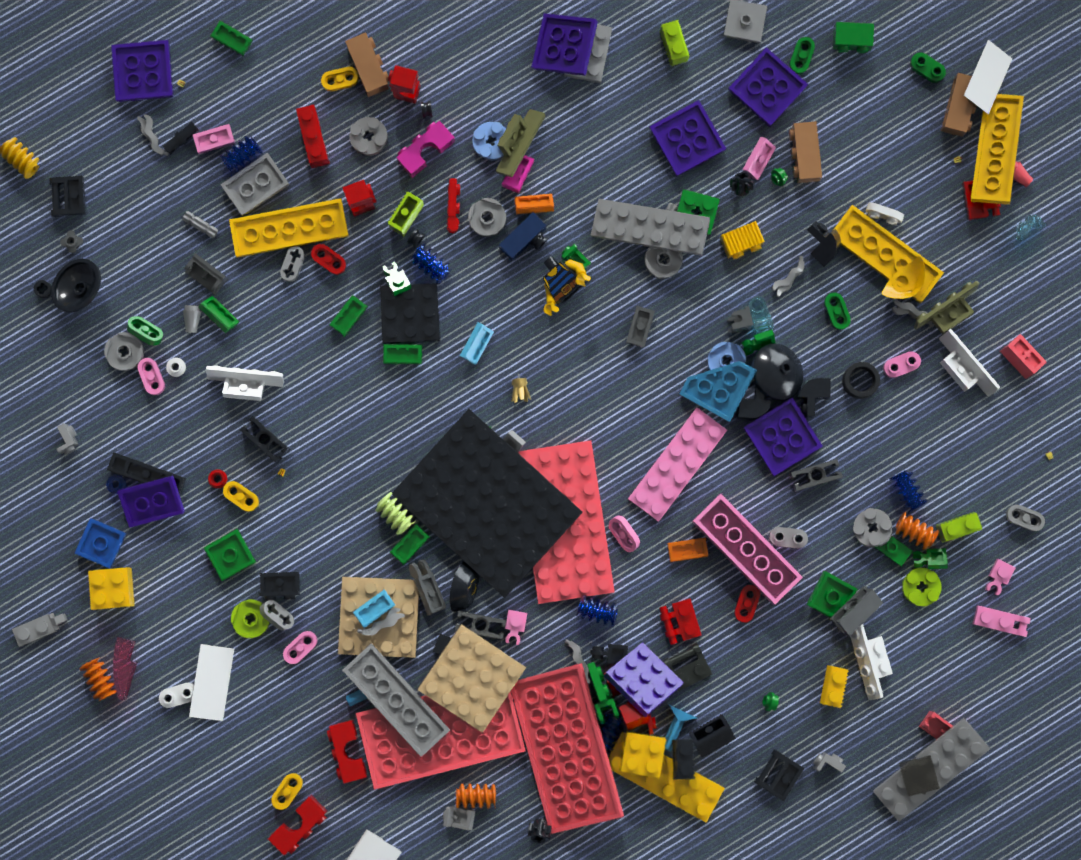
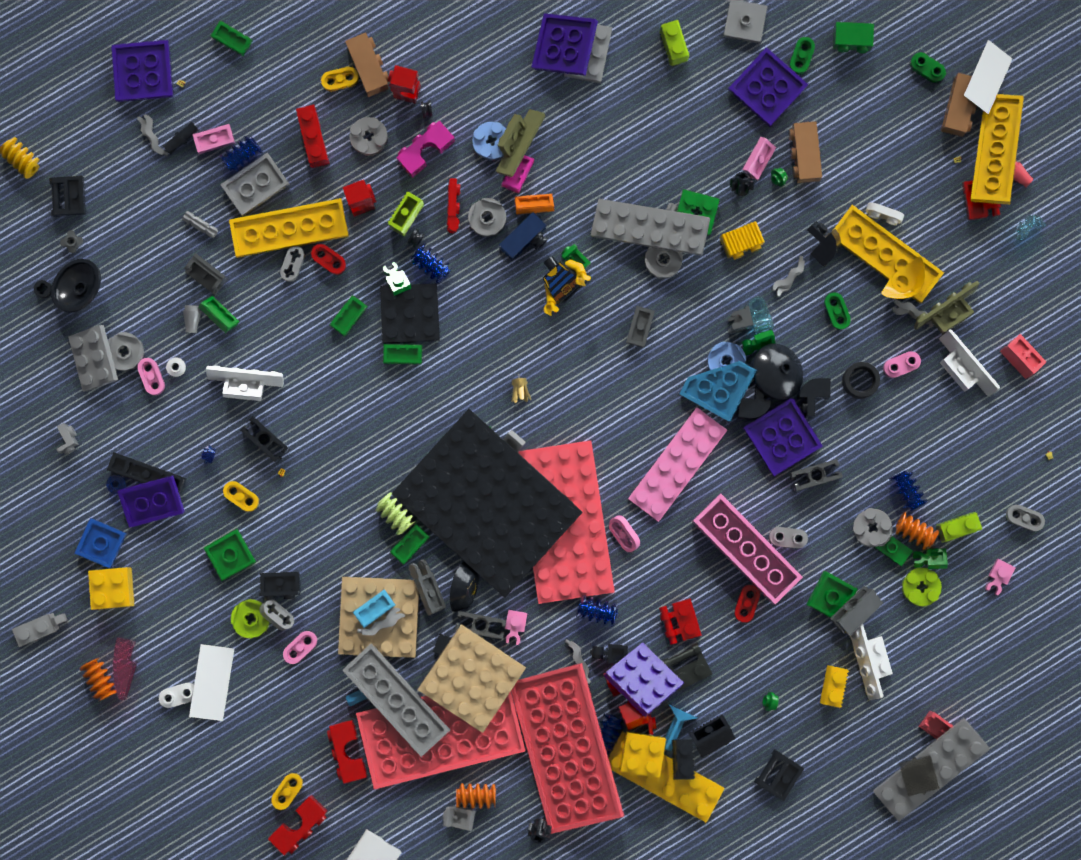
green plate [127,316,163,346] -> none
red plate [208,469,228,489] -> none
medium azure plate [460,322,494,365] -> none
green plate [587,662,620,724] -> none
dark purple plate [649,100,726,177] -> none
orange plate [667,537,708,562] -> none
light grey bracket [813,752,846,772] -> none
bright pink plate [973,606,1031,637] -> none
none -> light grey plate [68,325,118,391]
none -> clear blue plate [201,445,216,464]

